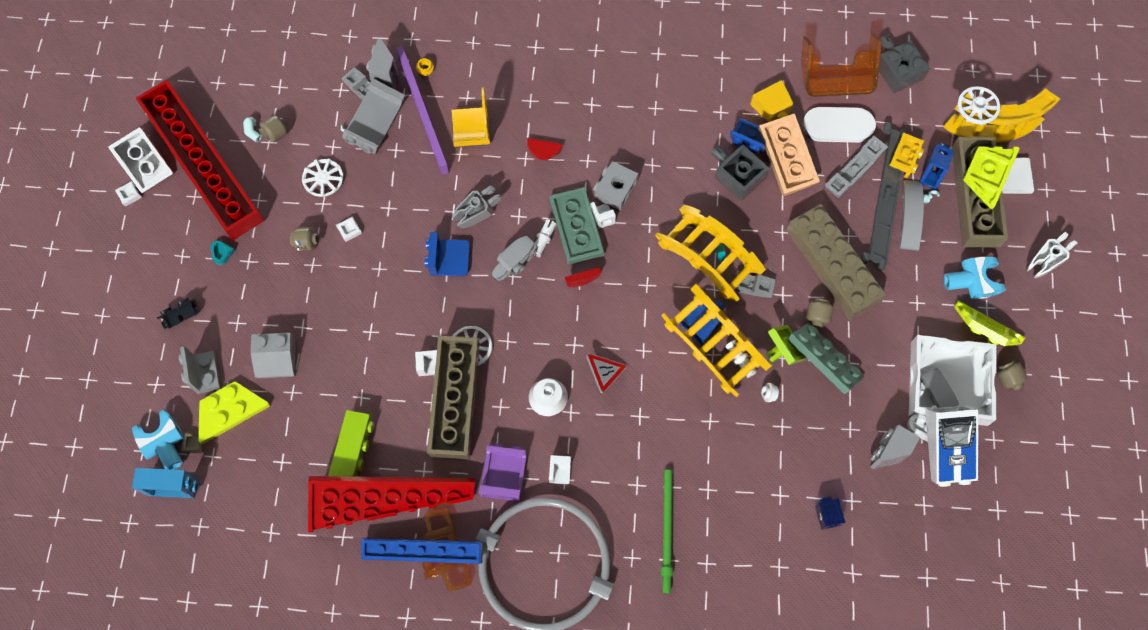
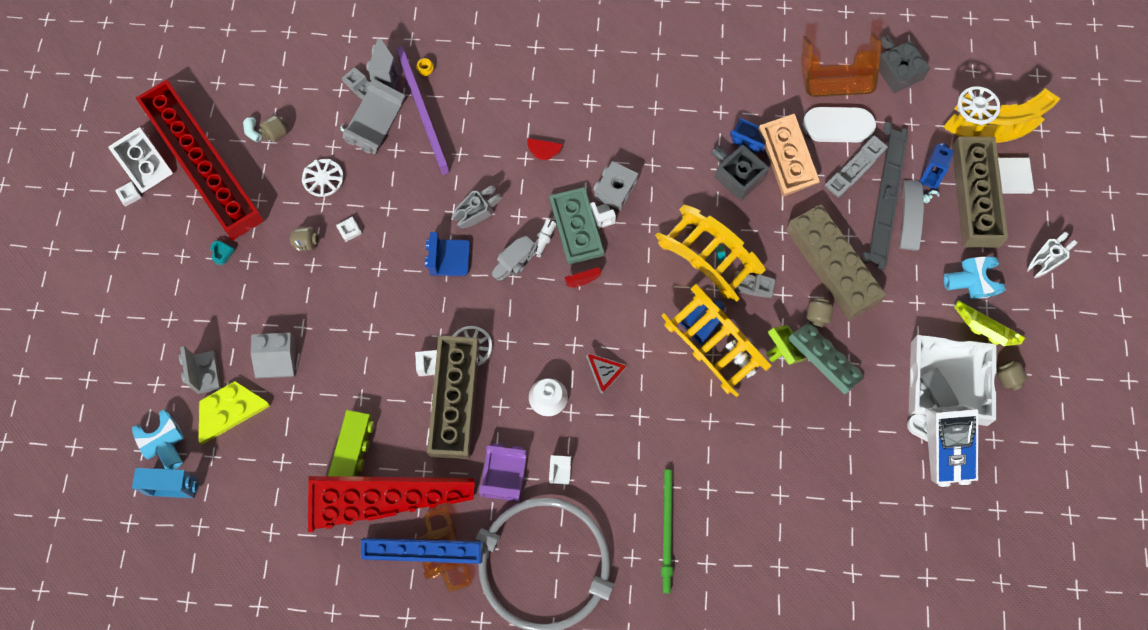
black hinge [157,298,200,329] -> none
dark tan tile [181,432,203,453] -> none
yellow piece [452,87,490,147] -> none
yellow torso [750,80,793,122] -> none
white plate [761,383,779,402] -> none
clear blue brick [815,497,846,530] -> none
light grey slope [870,425,920,469] -> none
yellow bracket [889,133,924,178] -> none
neon yellow wing [963,147,1020,210] -> none

